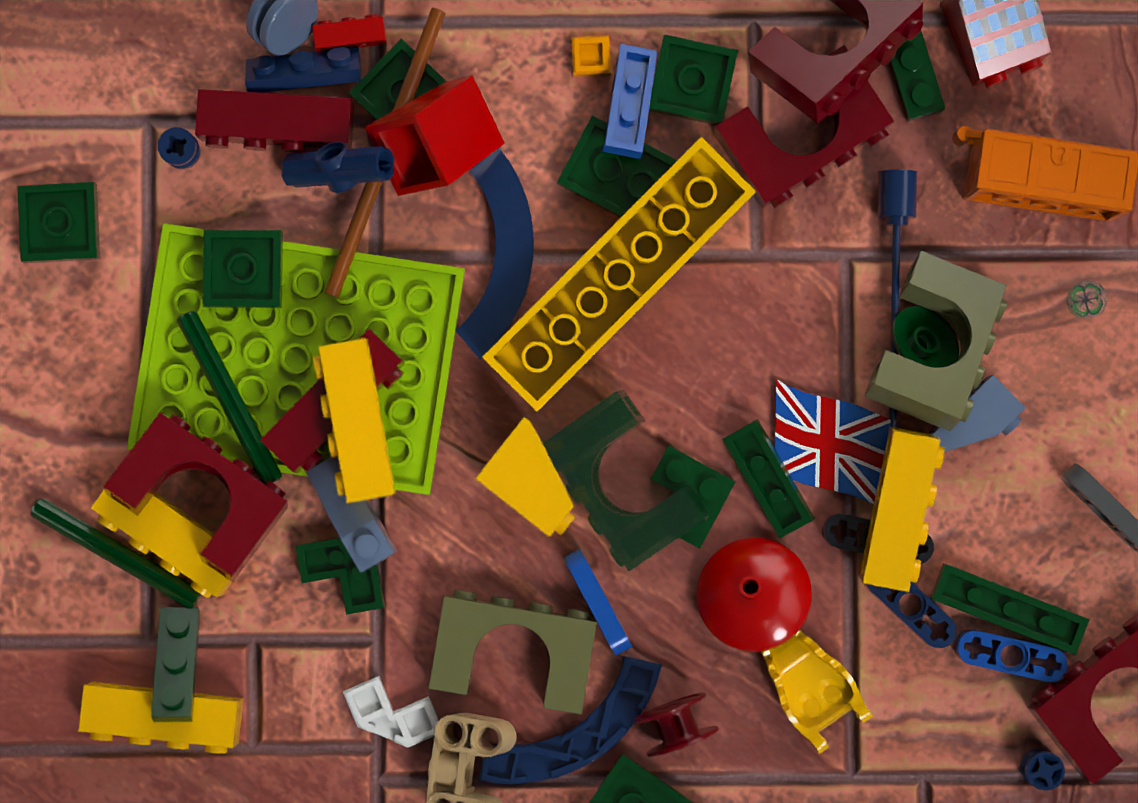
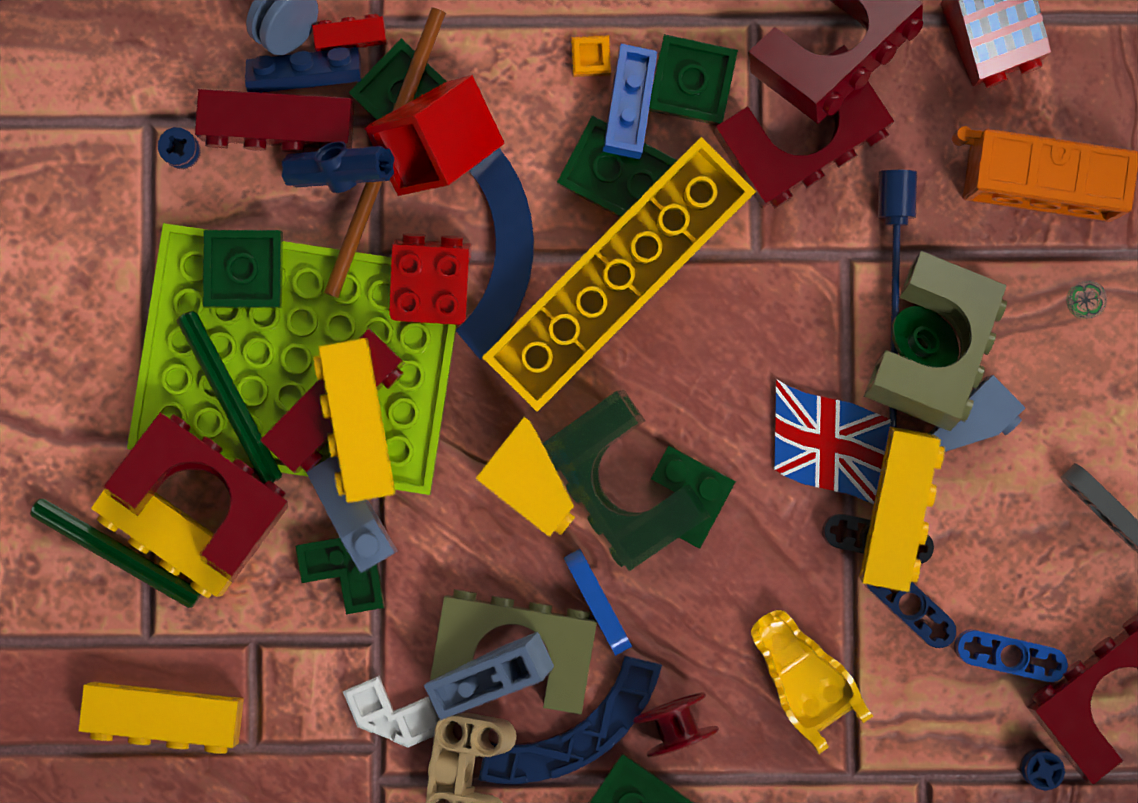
dark green plate [17,182,100,263] -> none
dark green plate [151,607,201,722] -> none
red dish [696,538,812,652] -> none
dark green plate [723,419,815,539] -> none
dark green plate [889,31,946,122] -> none
dark green plate [930,563,1090,655] -> none
none -> red bracket [389,233,472,325]
none -> sand blue slope [424,632,554,720]

